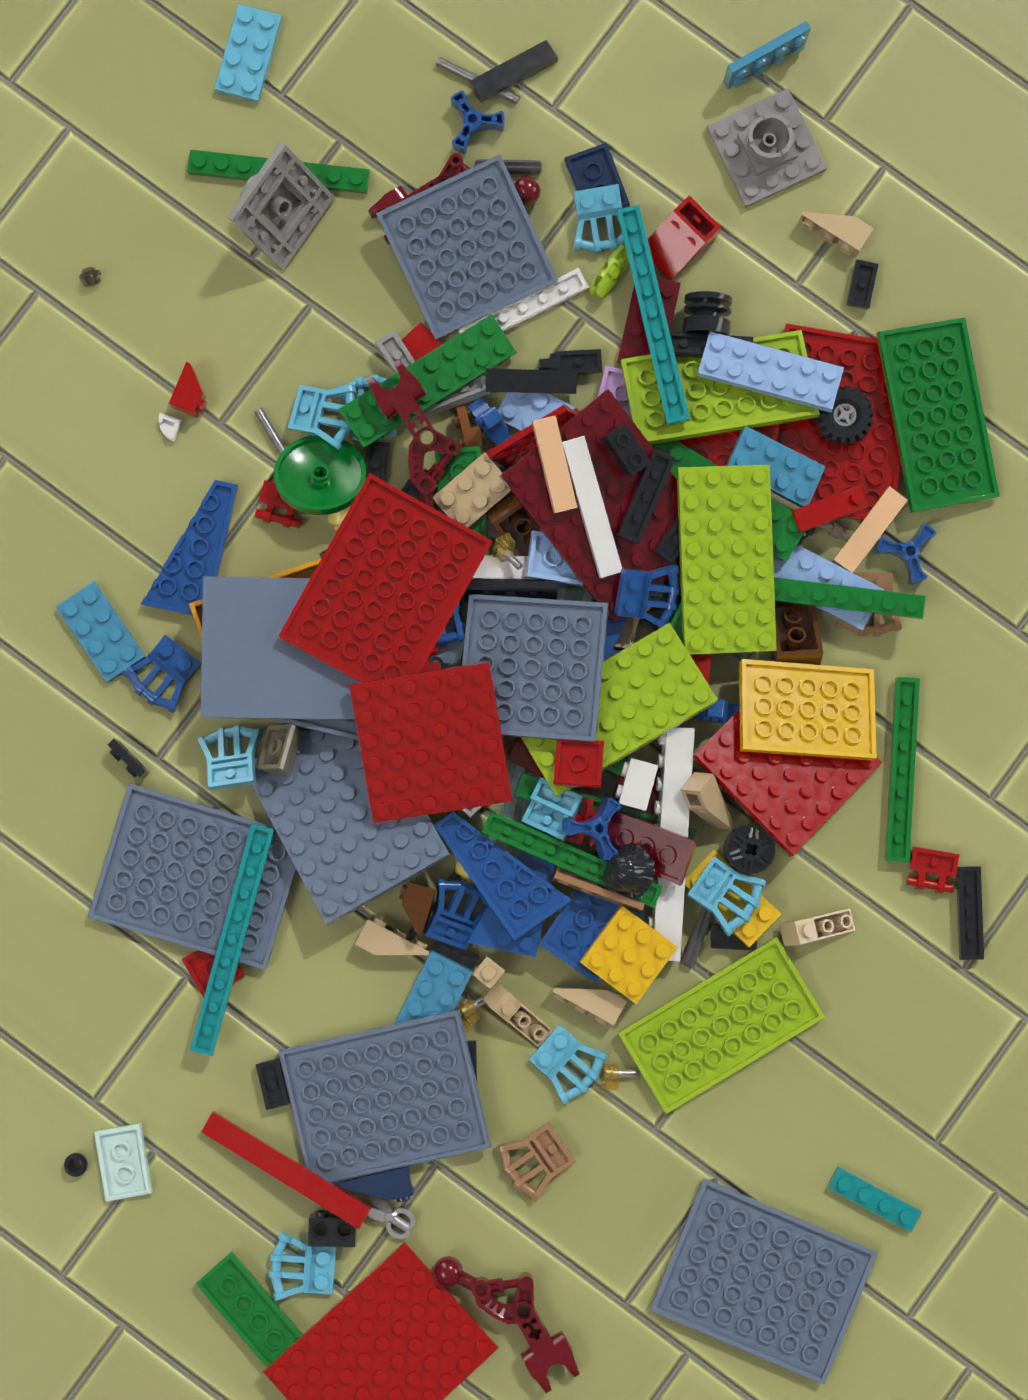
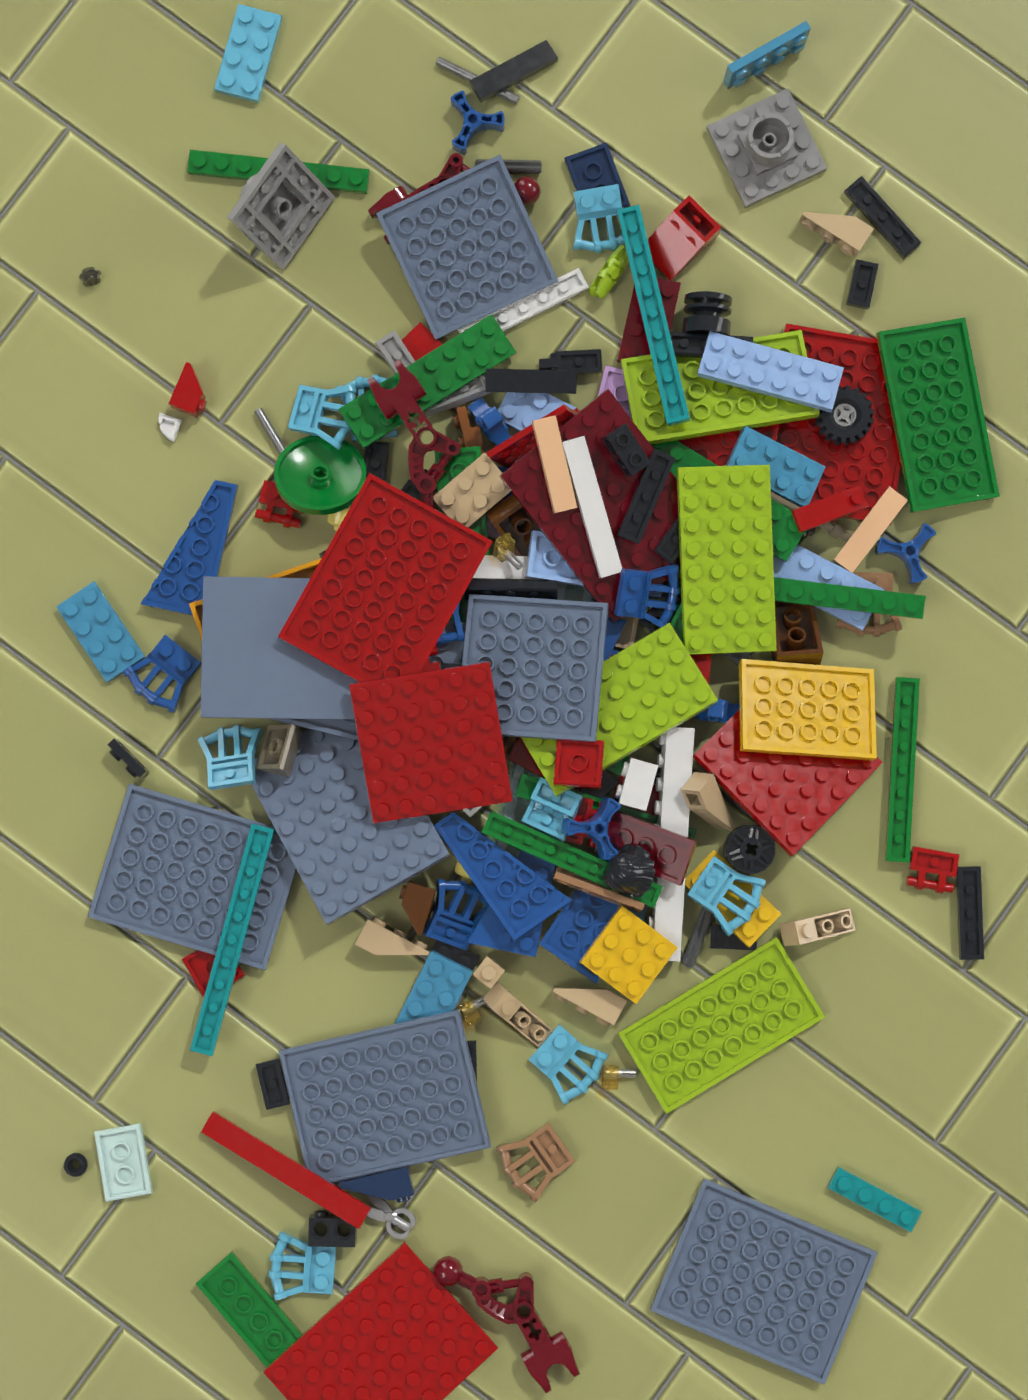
none -> black tile [844,176,922,259]

